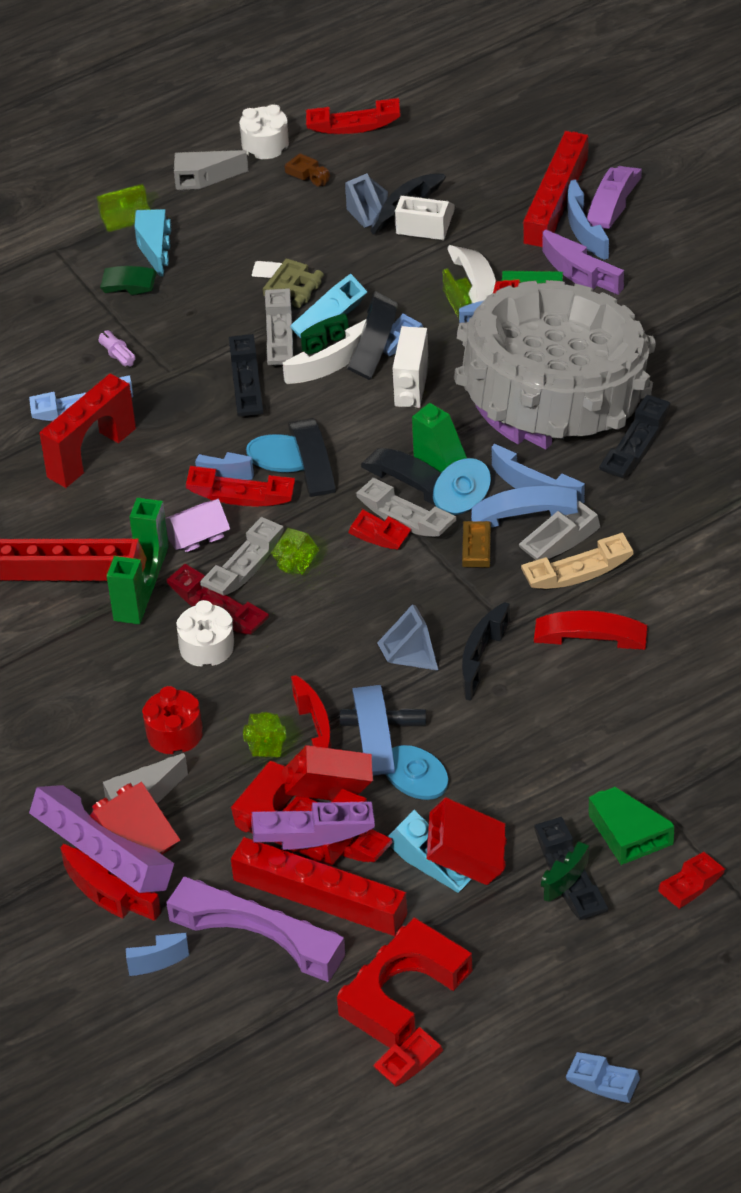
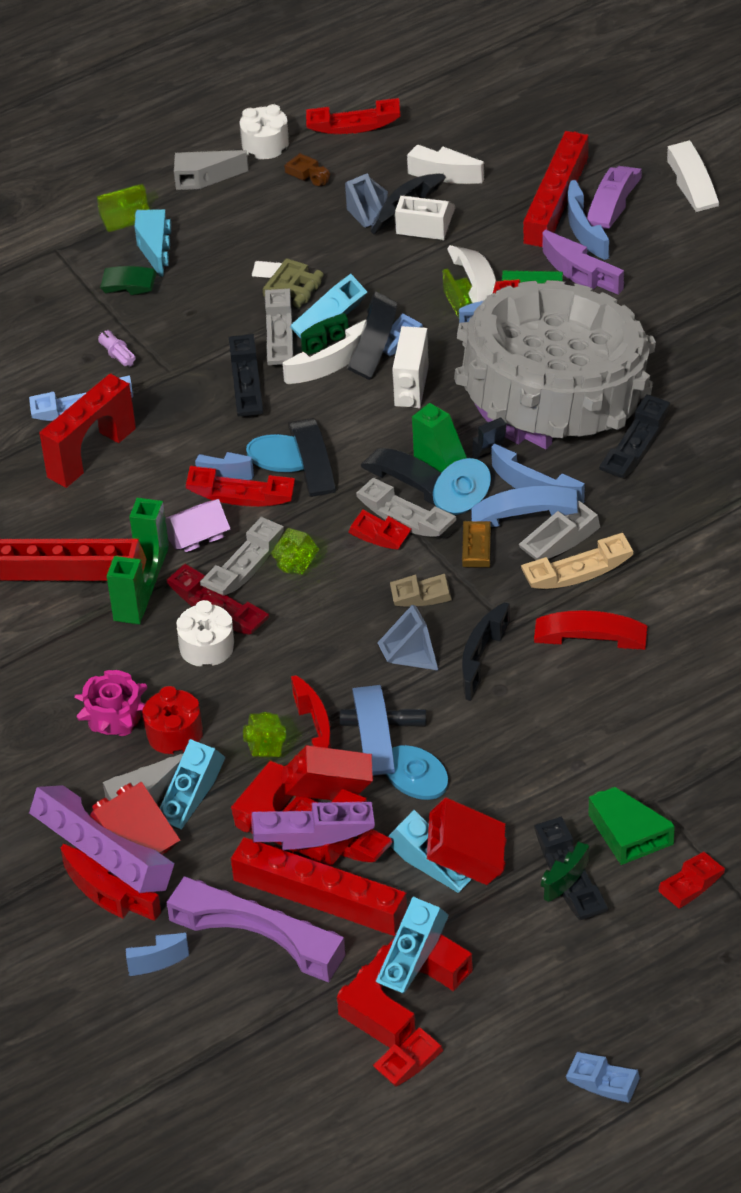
none -> dark pink brick [74,670,148,736]
none -> medium azure slope [160,739,225,830]
none -> medium azure slope [376,897,449,994]
none -> dark tan slope [390,574,452,607]
none -> white slope [407,144,484,184]
none -> black slope [473,417,507,459]
none -> white slope [667,141,719,212]

